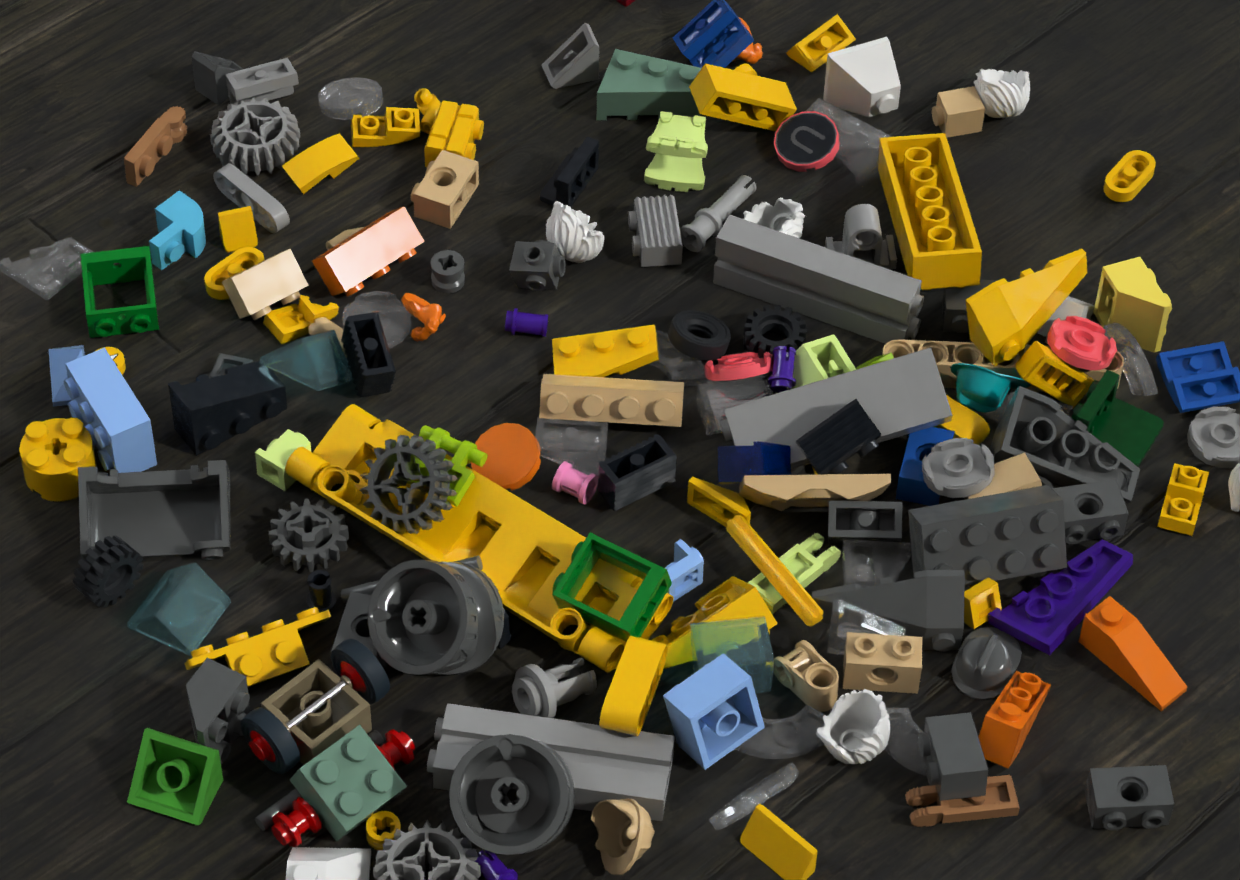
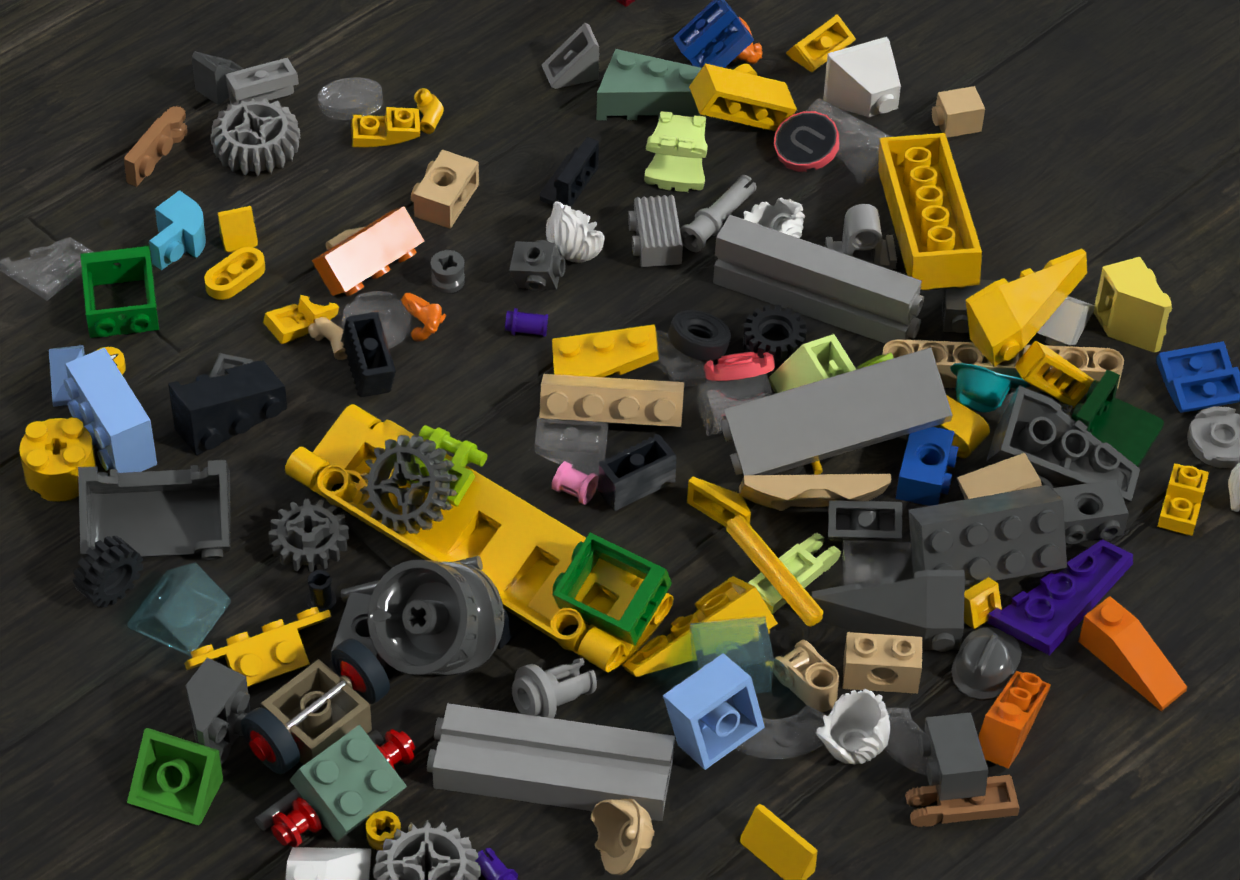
light grey beam [213,163,290,234] -> none
tan brick [222,249,309,320] -> none
yellowish green brick [255,429,311,491] -> none
clear light blue slope [259,330,352,391] -> none
yellow slope [282,133,360,194] -> none
yellow brick [424,100,484,168] -> none
dark grey piece [449,734,575,855] -> none
orange tile [471,423,541,491] -> none
yellow beam [599,636,668,737] -> none
light blue bracket [665,539,704,602] -> none
clear tile [709,762,799,830] -> none
clear blue slope [718,441,791,484] -> none
dark purple pin [768,346,796,393] -> none
black brick [796,399,881,475] -> none
clear wing [827,599,906,655] -> none
light grey tile [922,438,995,498] -> none
white hair [973,69,1030,118] -> none
coral tile [1047,316,1117,370] -> none
dark grey brick [1084,765,1174,830] -> none
clear tile [1103,322,1158,396] -> none
yellow plate [1104,150,1156,202] -> none

